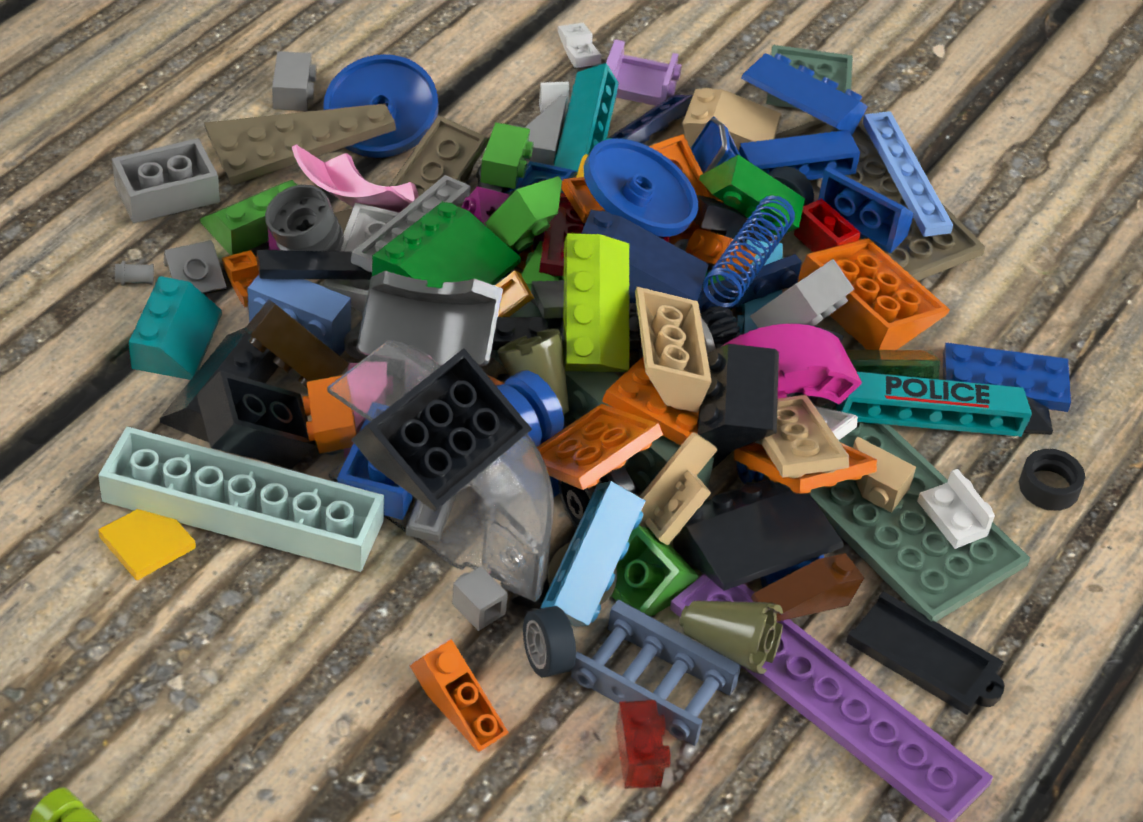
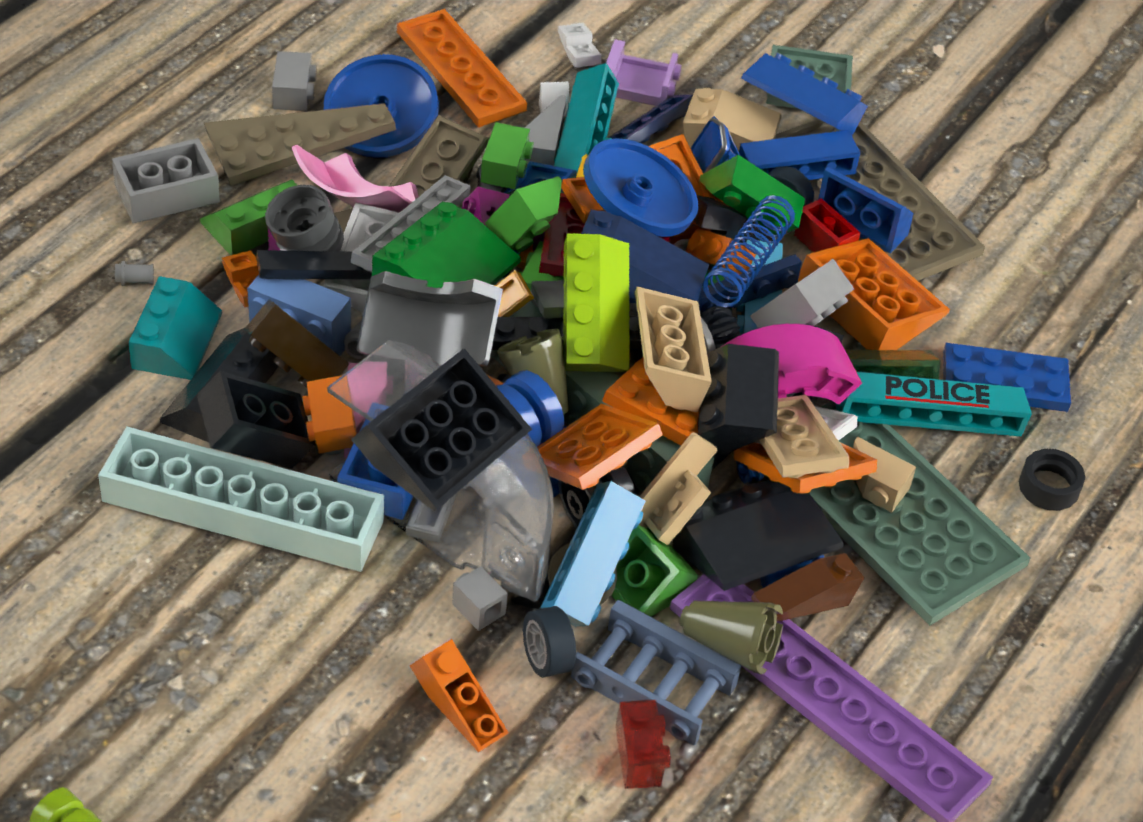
yellow tile [98,509,196,581] -> none
light grey piece [164,240,226,293] -> none
black piece [846,591,1005,715] -> none
light blue plate [863,111,953,237] -> none
white bracket [917,469,995,549] -> none
black slope [1023,396,1053,435] -> none
none -> orange plate [397,9,527,127]

